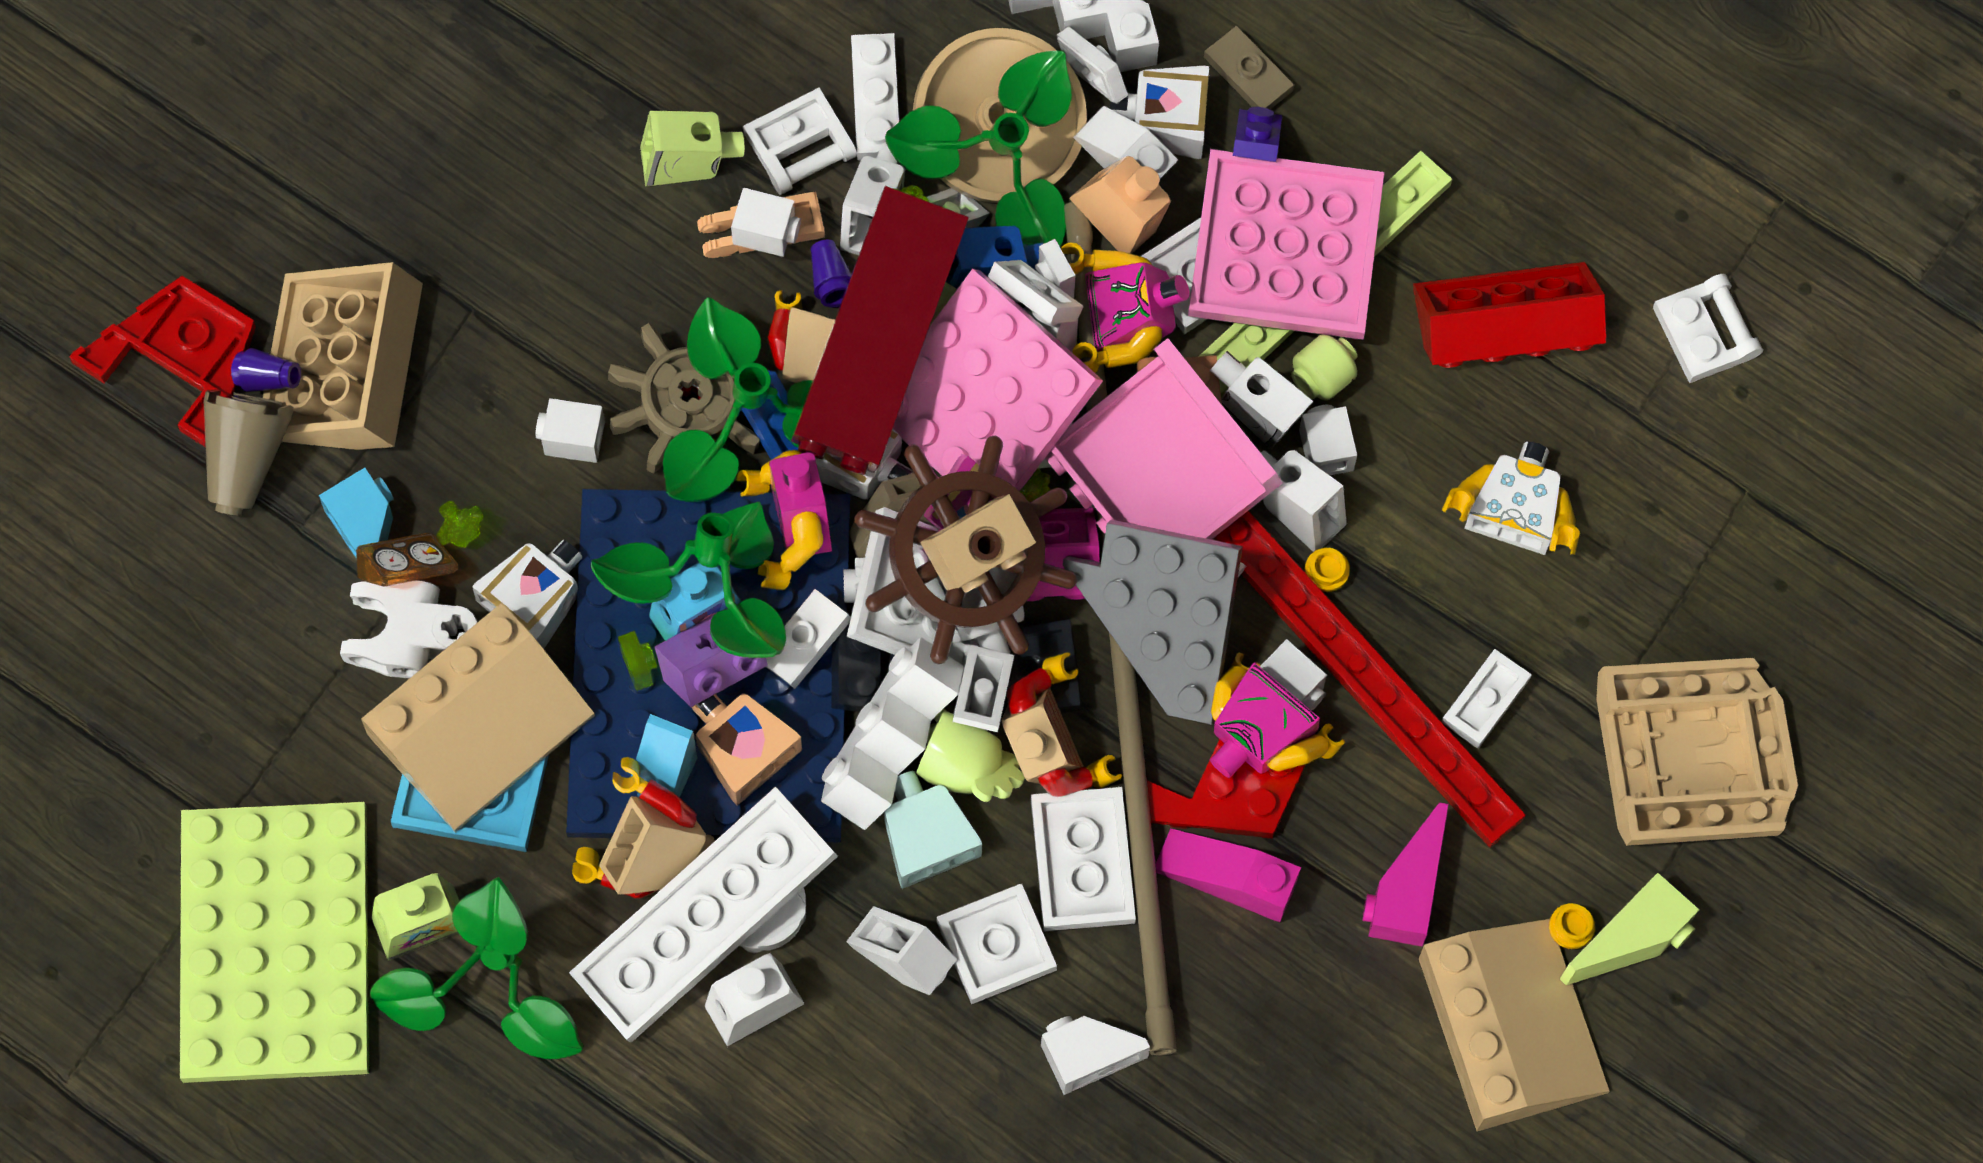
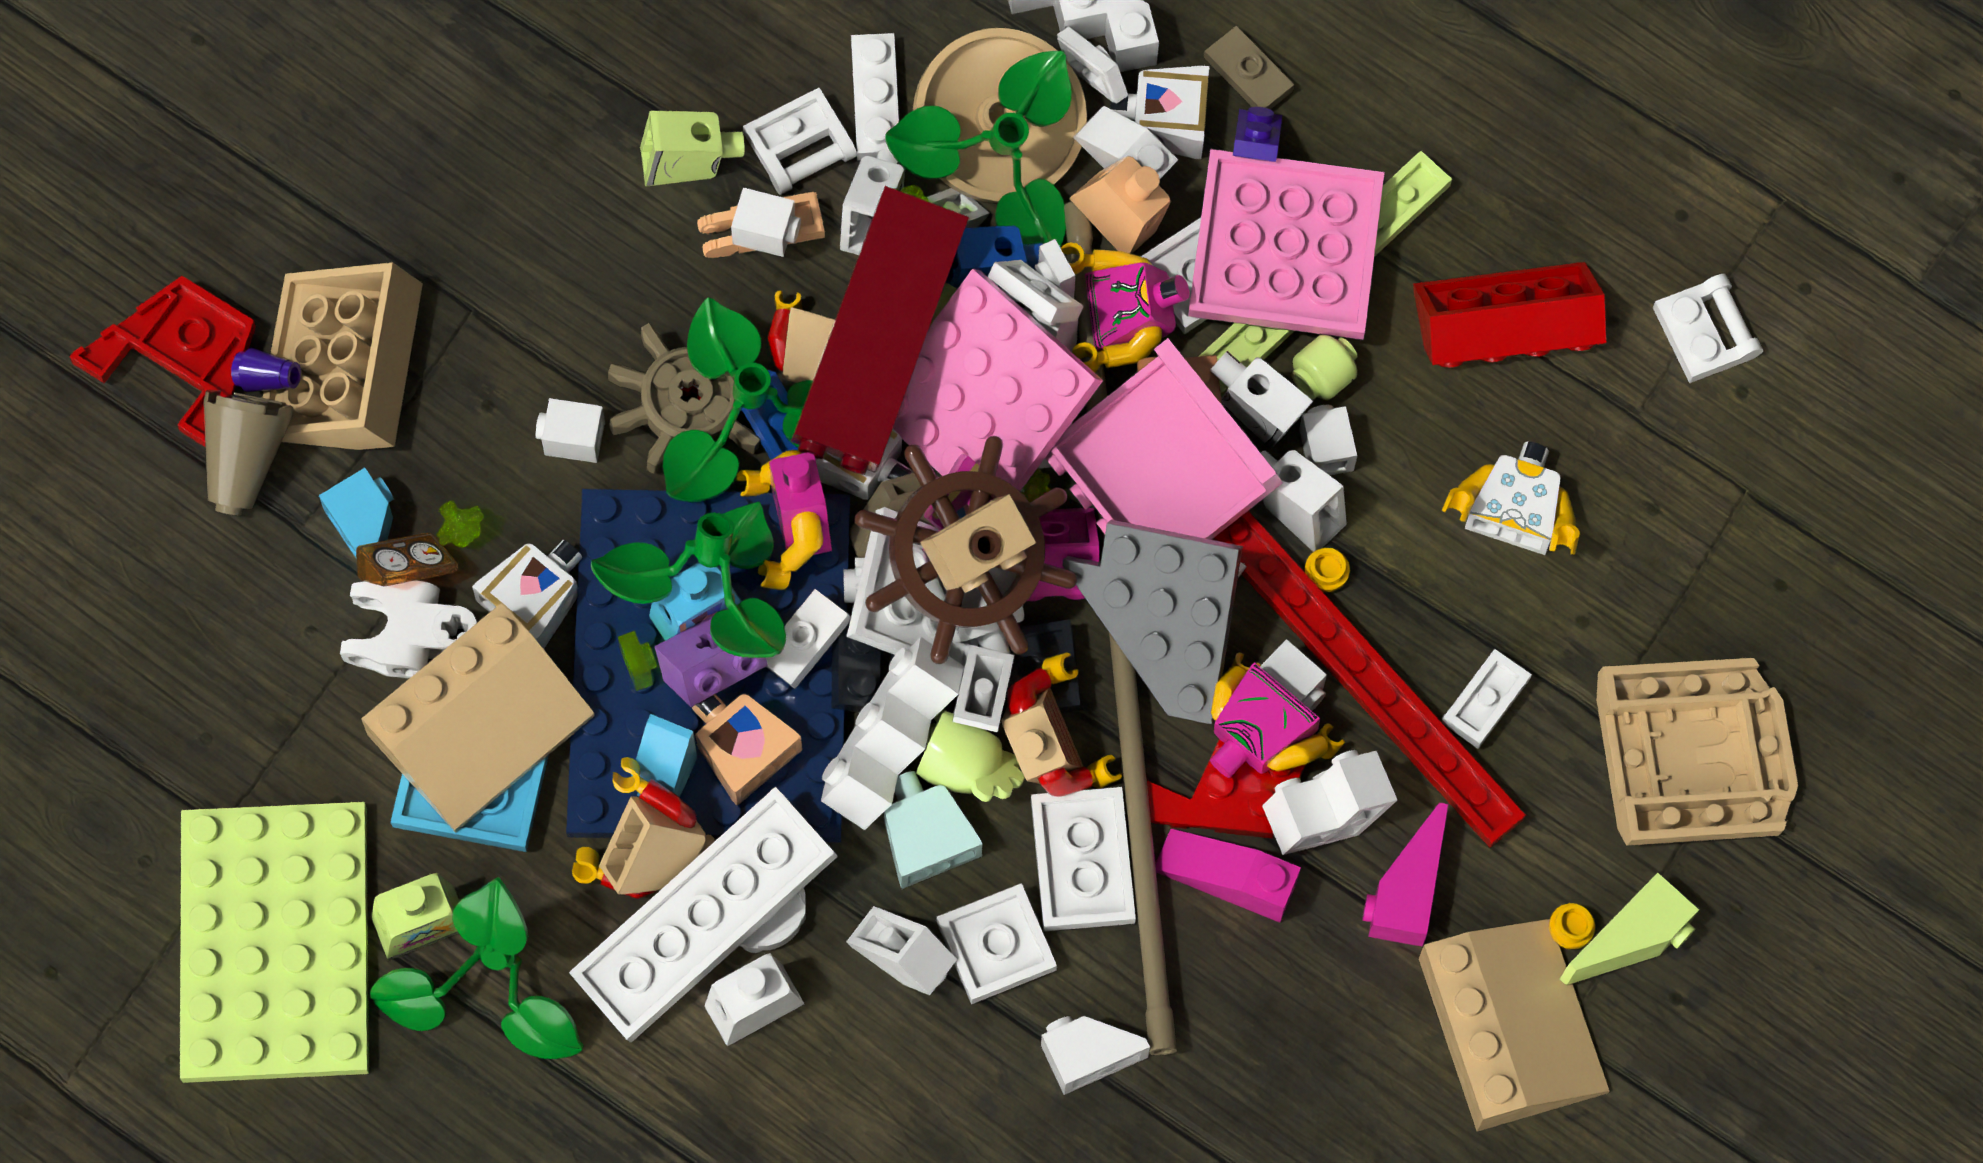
dark purple cone [810,239,852,307] -> none
none -> white brick [1262,750,1397,855]

